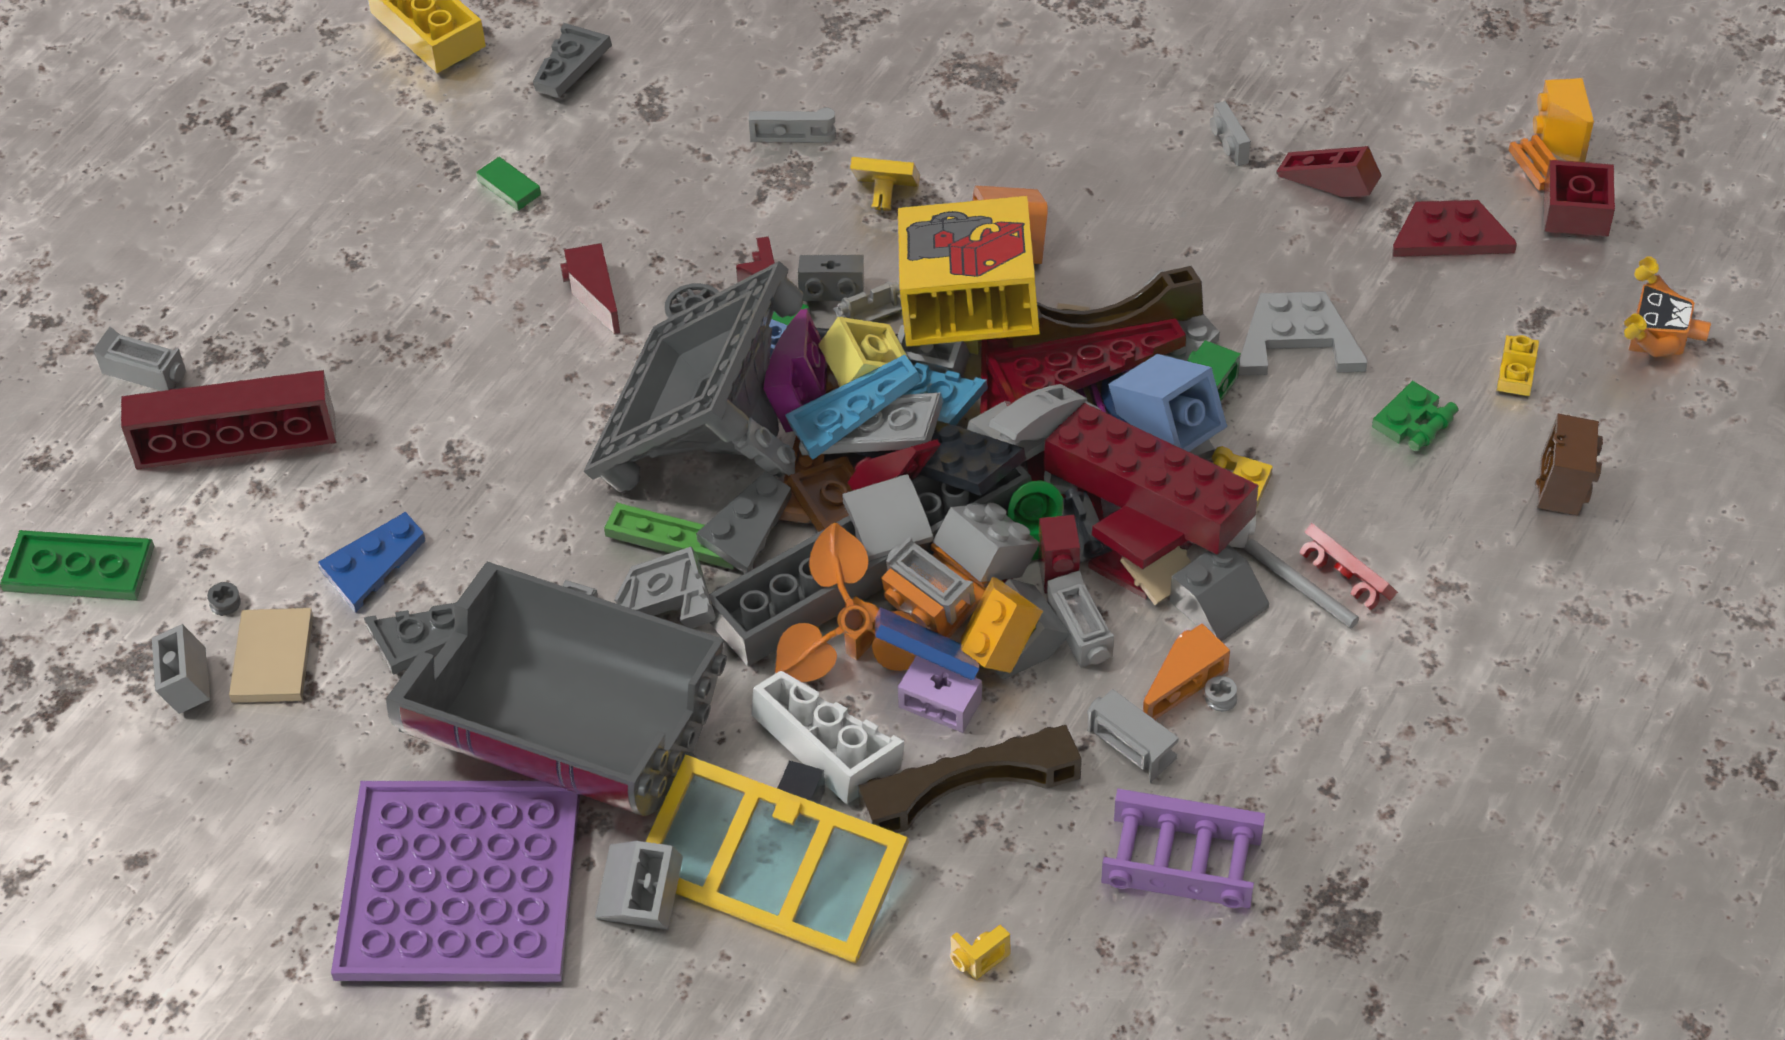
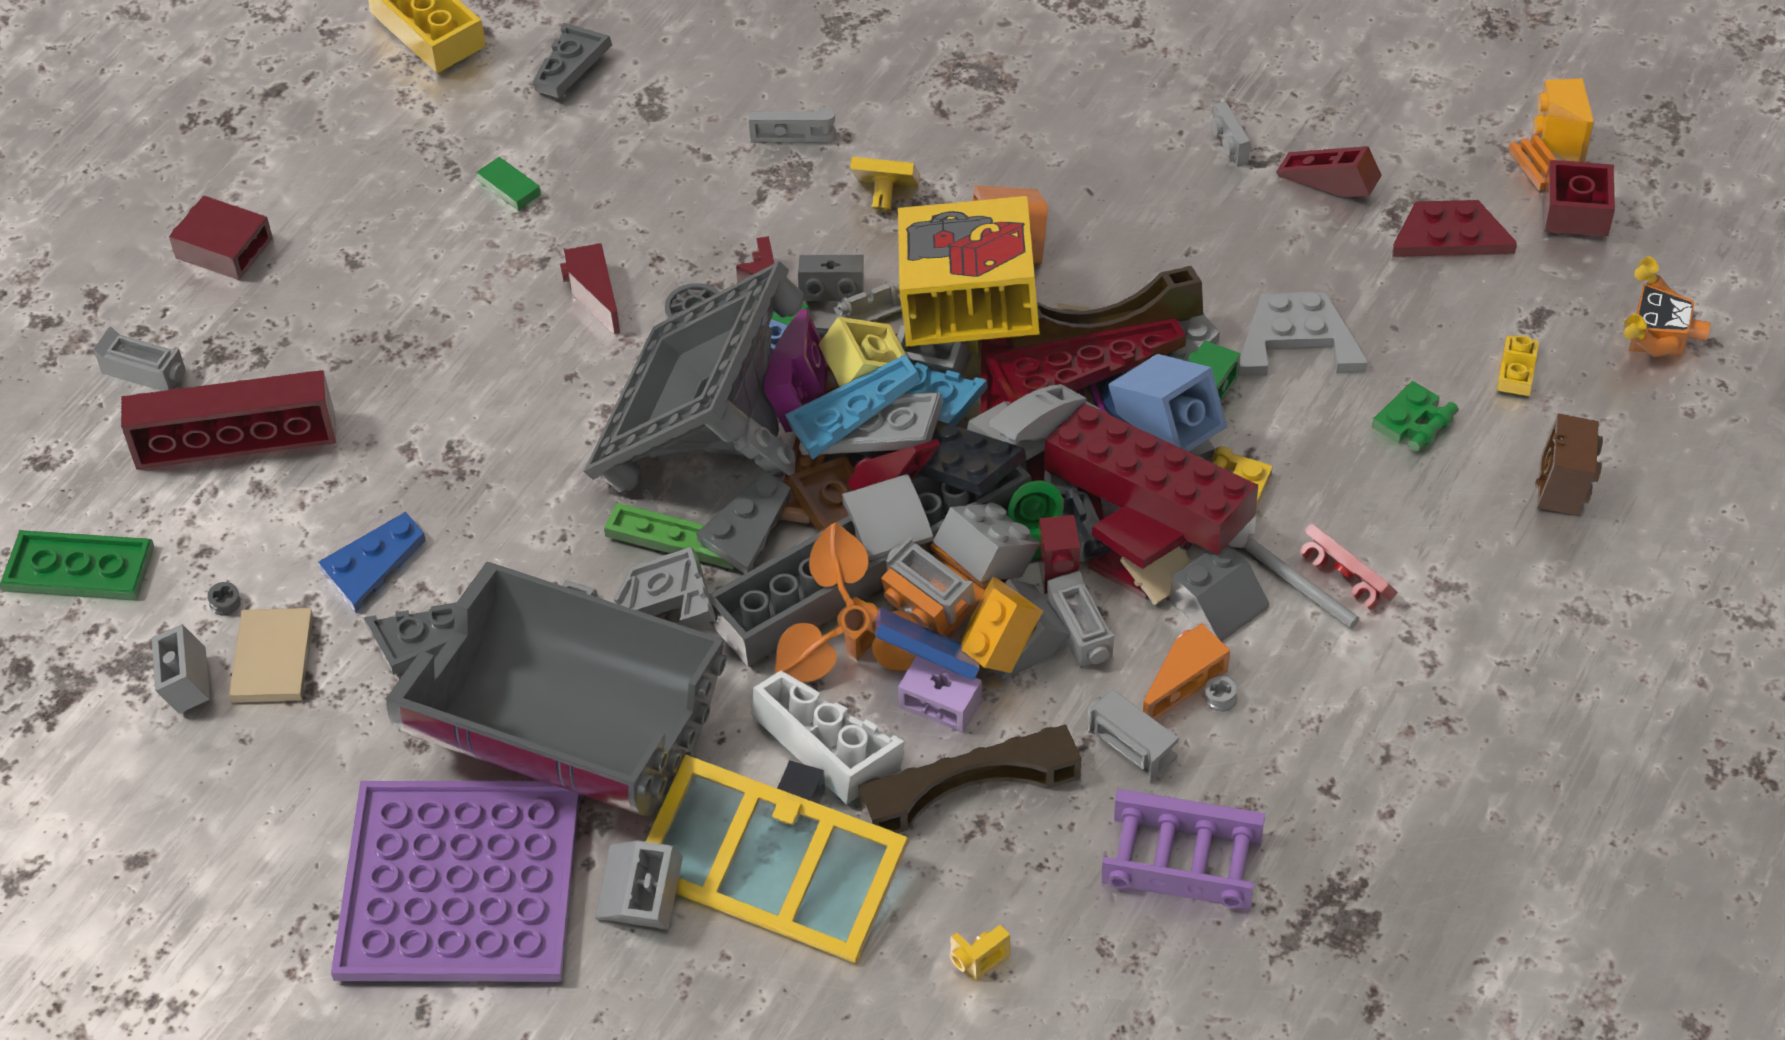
none -> dark red brick [169,195,273,280]

